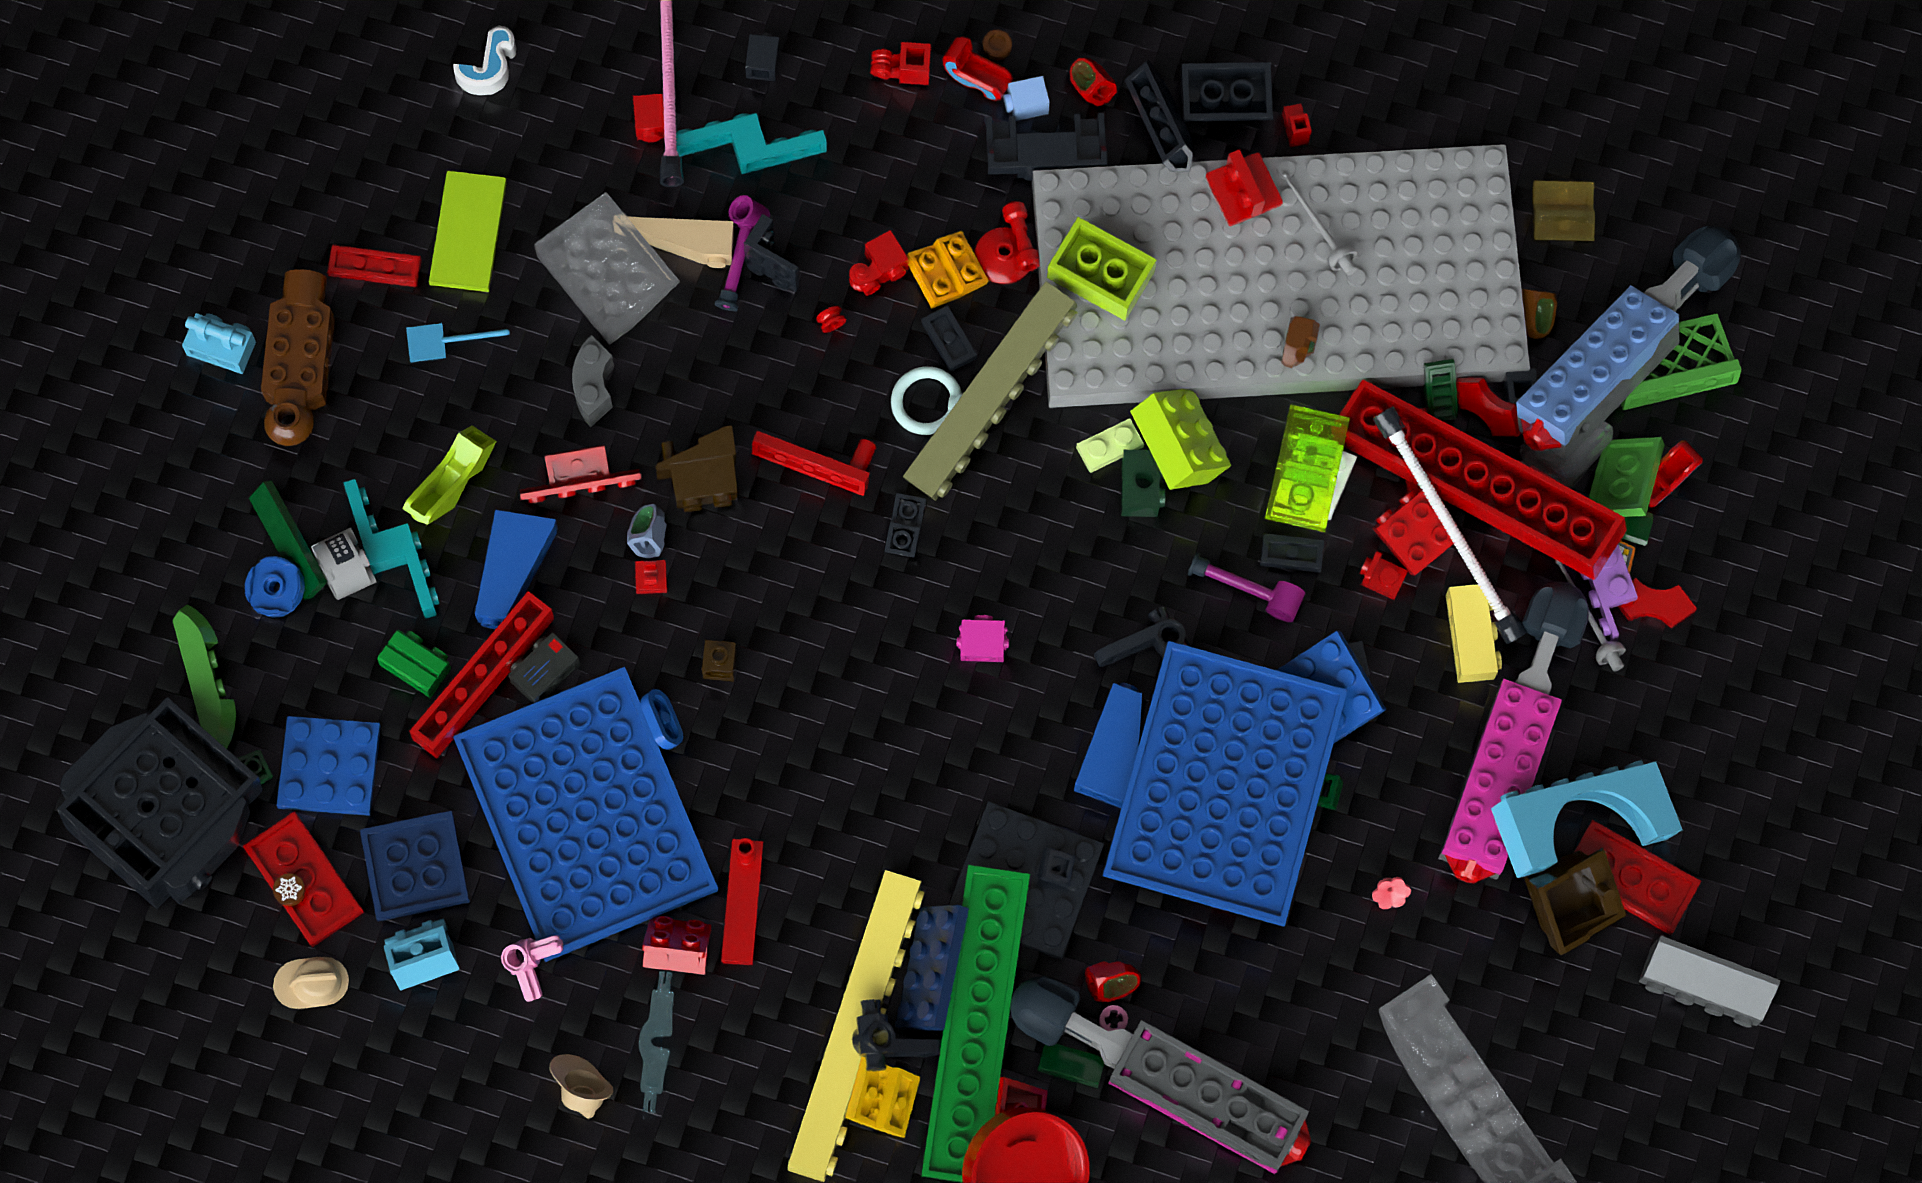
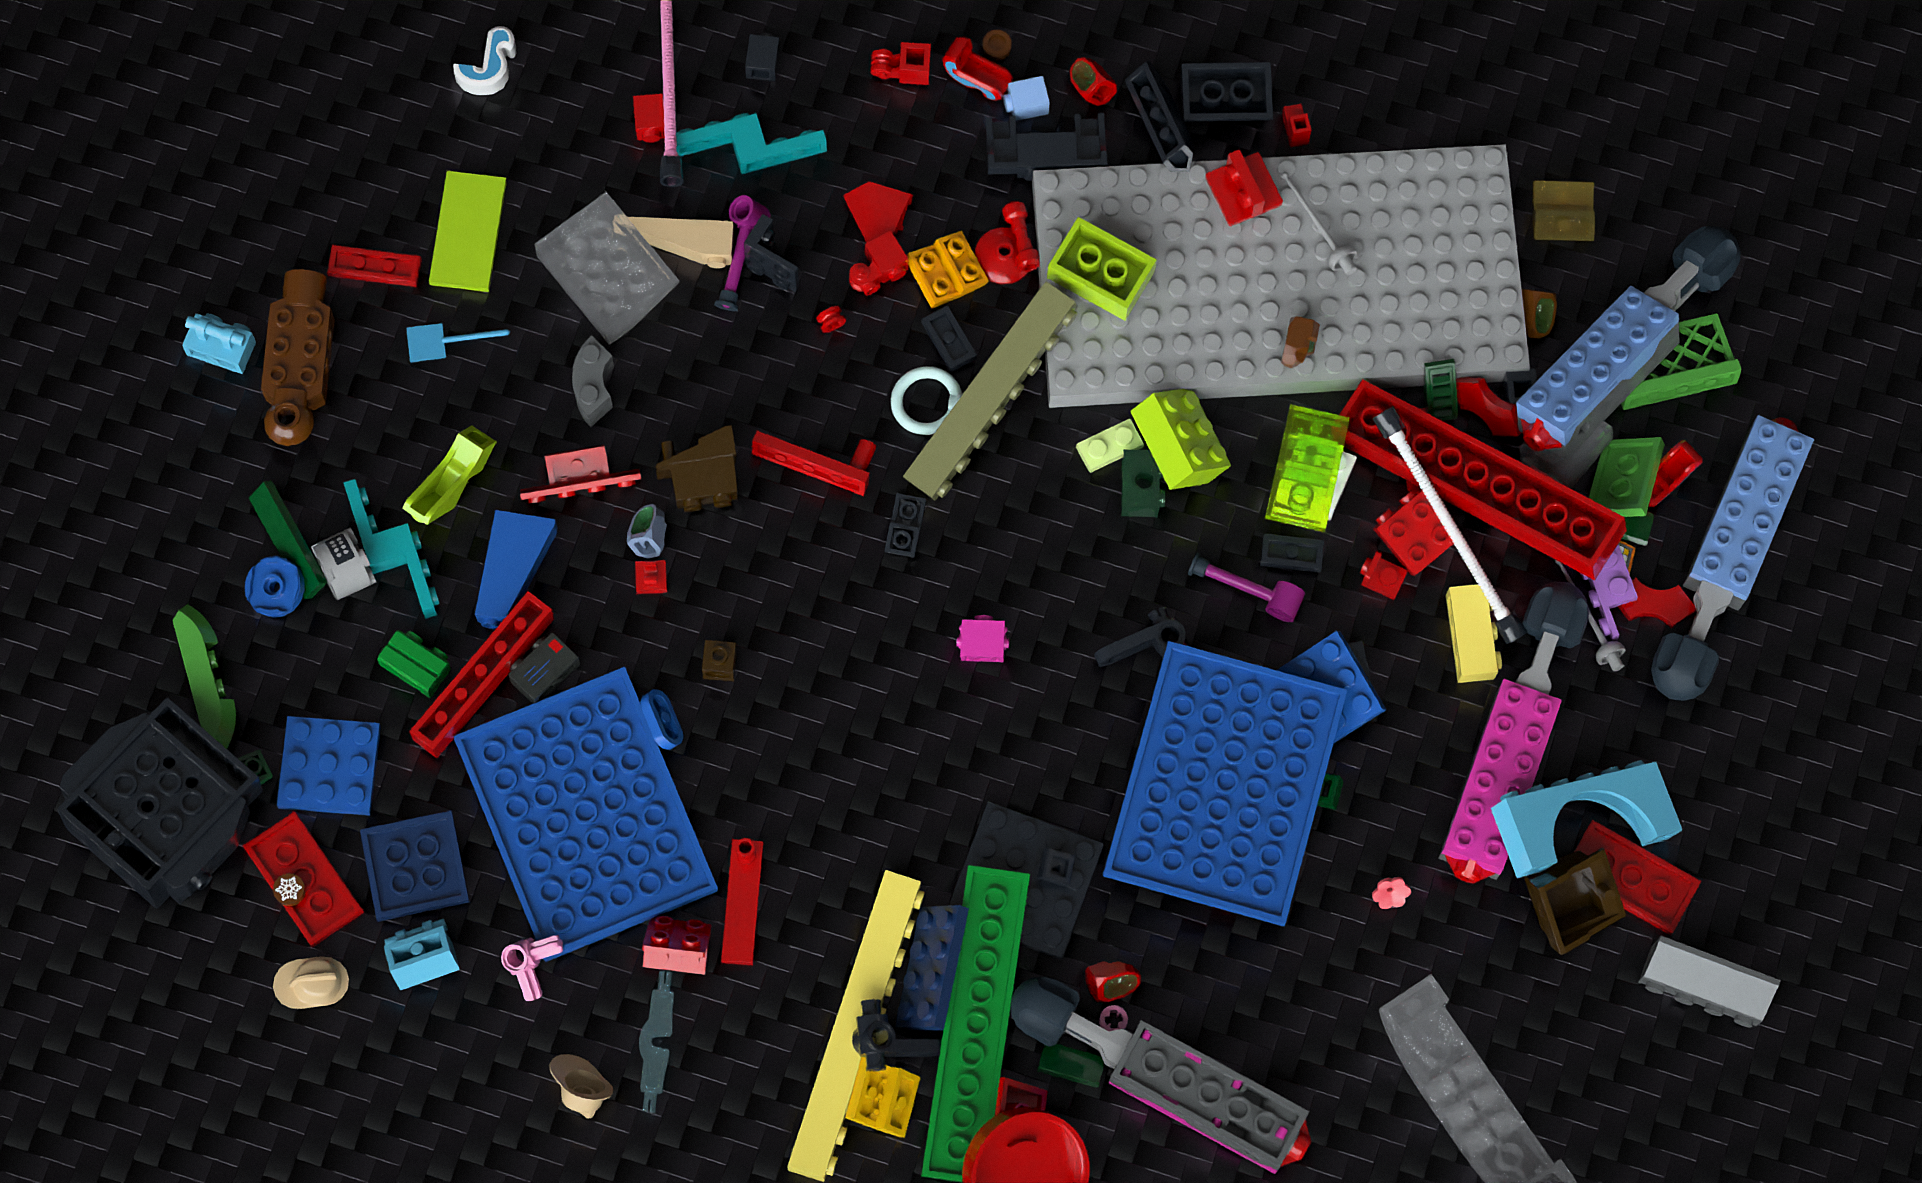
blue slope [1074,683,1142,809] -> none
none -> red slope [843,182,913,243]
none -> medium blue piece [1651,415,1814,701]

